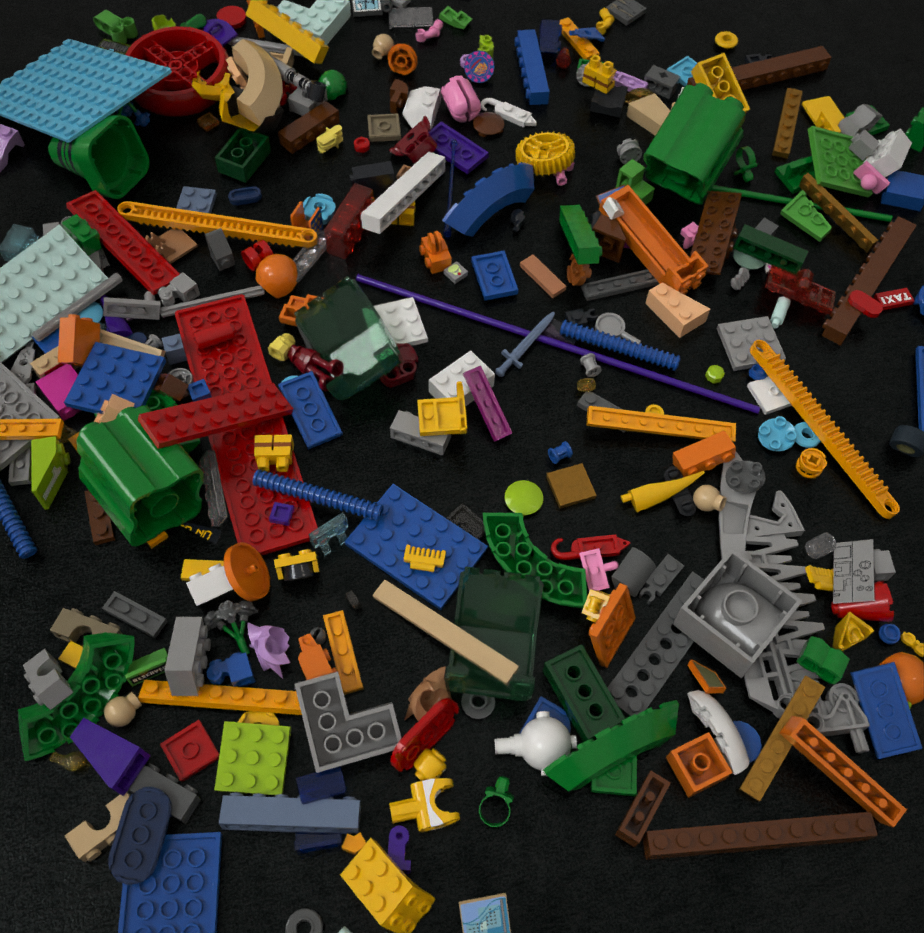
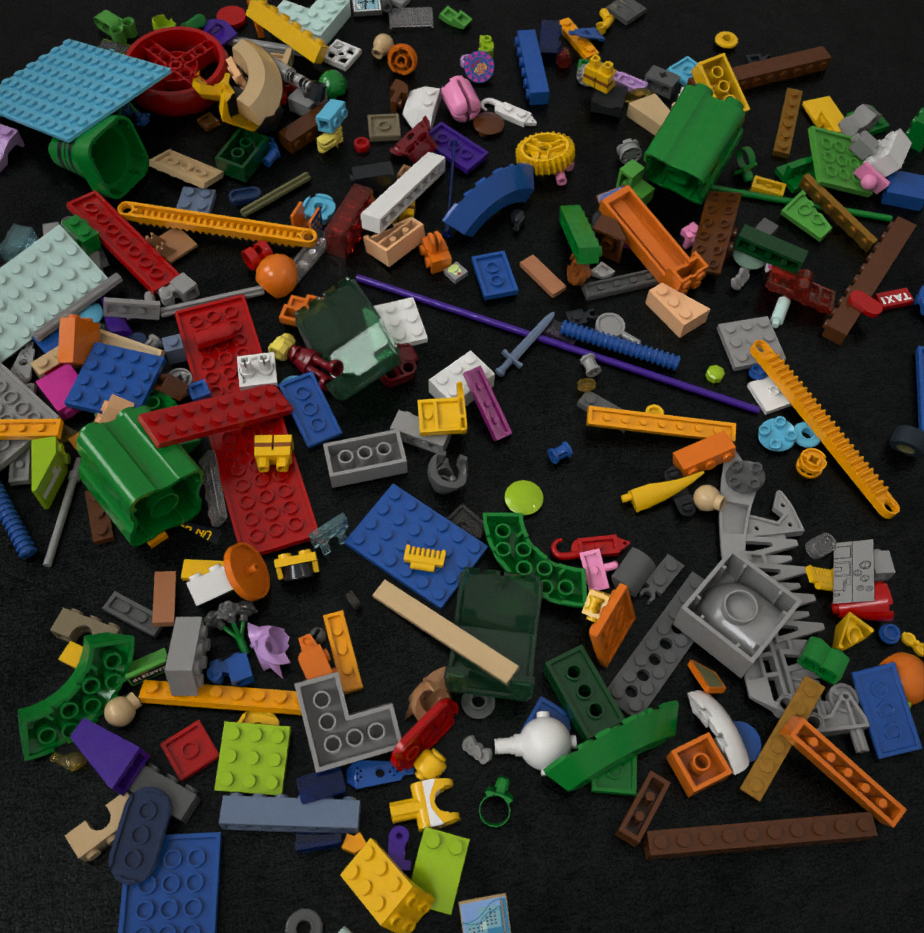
light grey arch [23,649,73,710] -> none
dark grey slope [205,228,235,271] -> none
blue piece [252,469,384,521] -> none
dark purple tile [269,502,294,526] -> none
bright pink piece [415,20,443,42] -> none
pearl gold tile [546,463,596,509] -> none
white slope [603,197,625,220] -> none
none -> light grey bar [43,457,81,567]
none -> tan plate [149,149,224,189]
none -> nougat tile [152,571,176,627]
none -> white plate [237,352,278,391]
none -> olive axle [240,172,311,218]
none -> blue piece [262,137,280,167]
none -> medium azure brick [316,99,348,134]
none -> white piece [323,39,362,71]
none -> light grey brick [323,429,407,488]
none -> blue piece [346,760,414,790]
none -> light nougat wedge [363,217,425,267]
none -> lime slope [411,827,470,915]
none -> dark grey piece [427,451,468,494]
none -> light grey piece [462,735,492,764]
none -> white tile [591,262,615,279]
none -> yellow tile [750,175,786,197]

